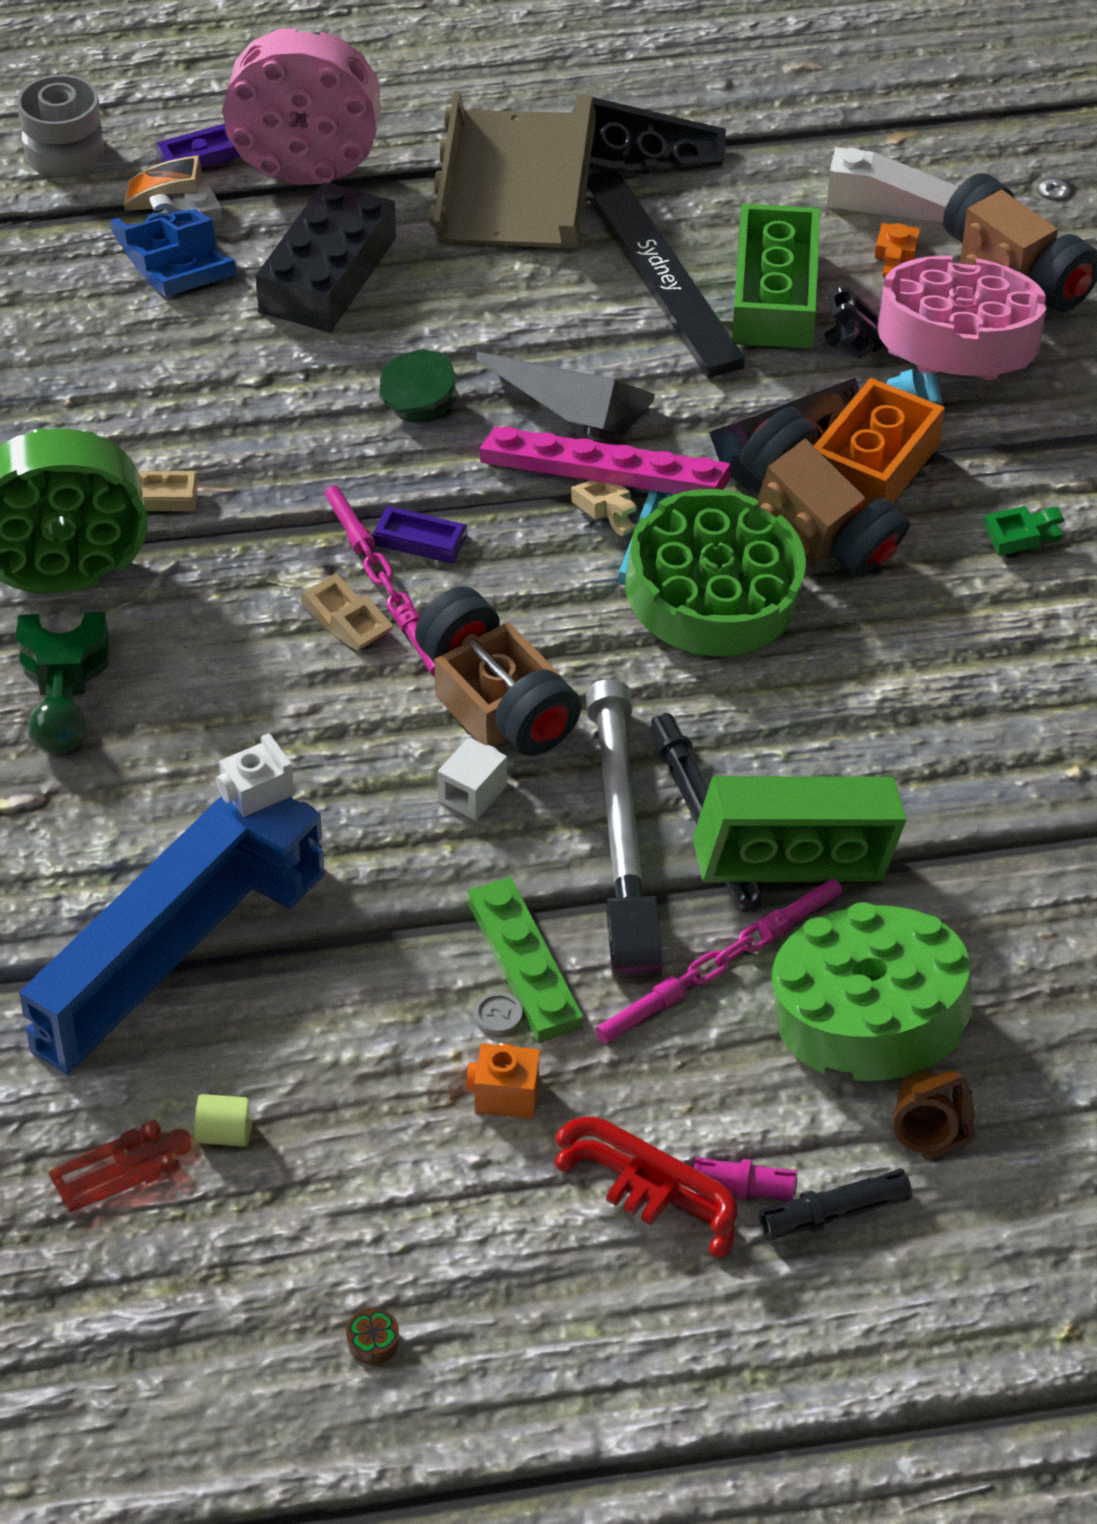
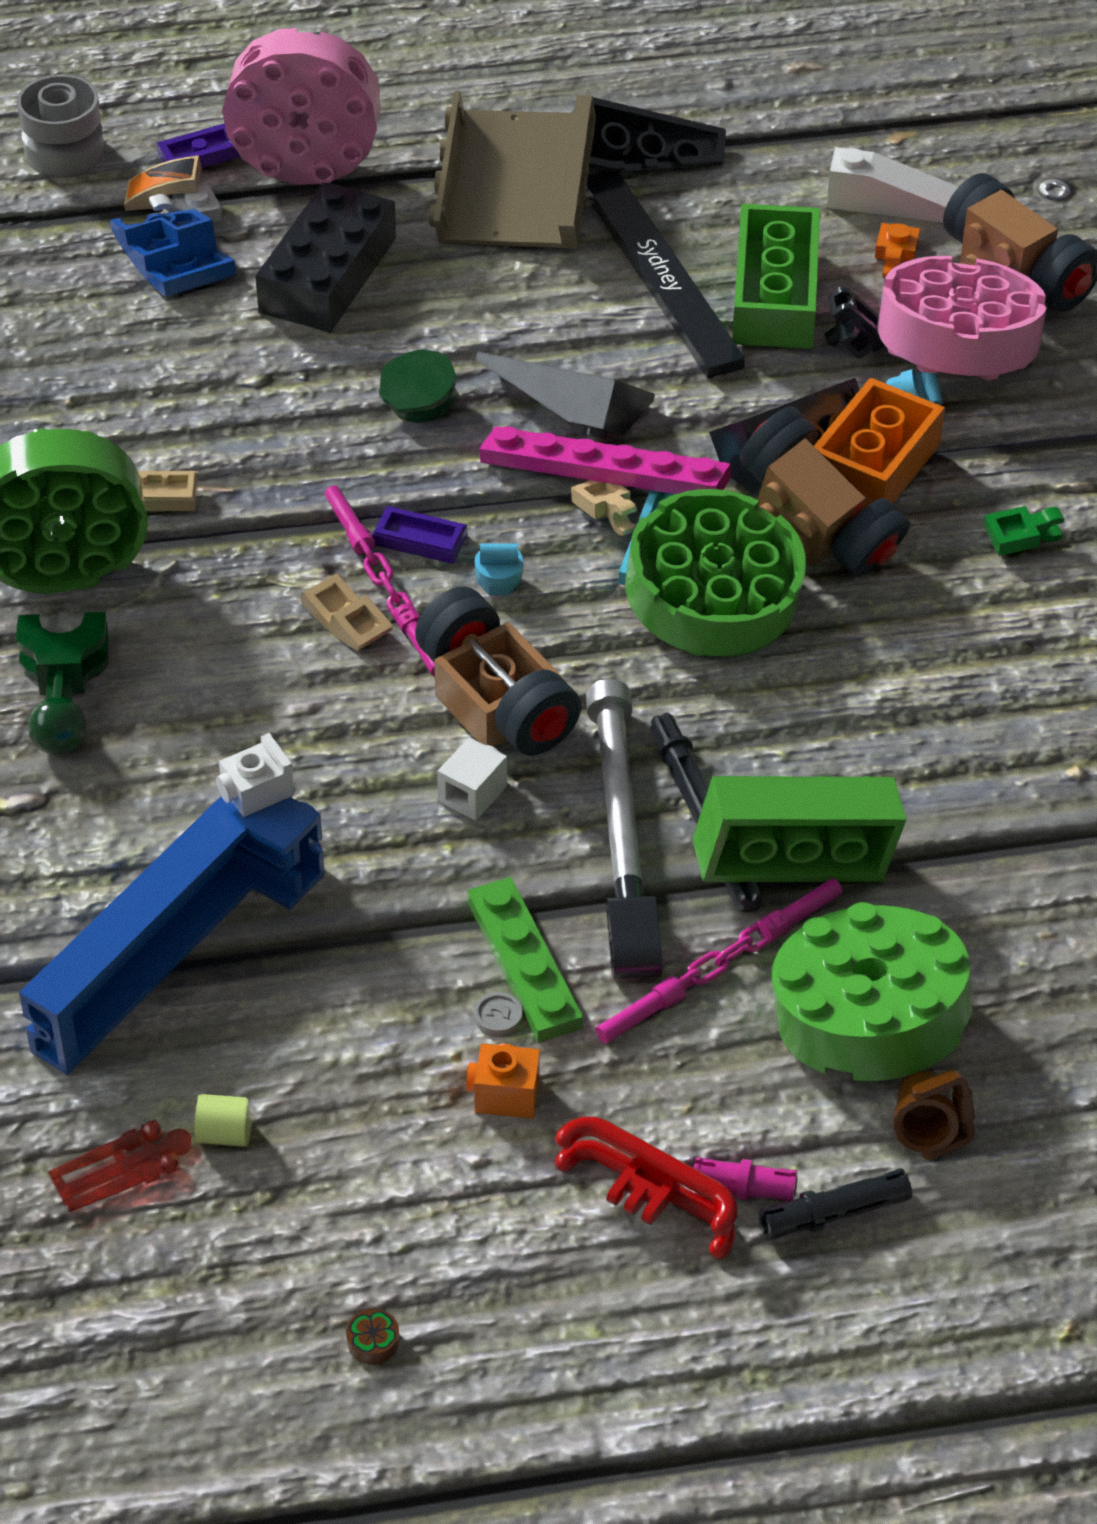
none -> medium azure piece [475,543,524,595]

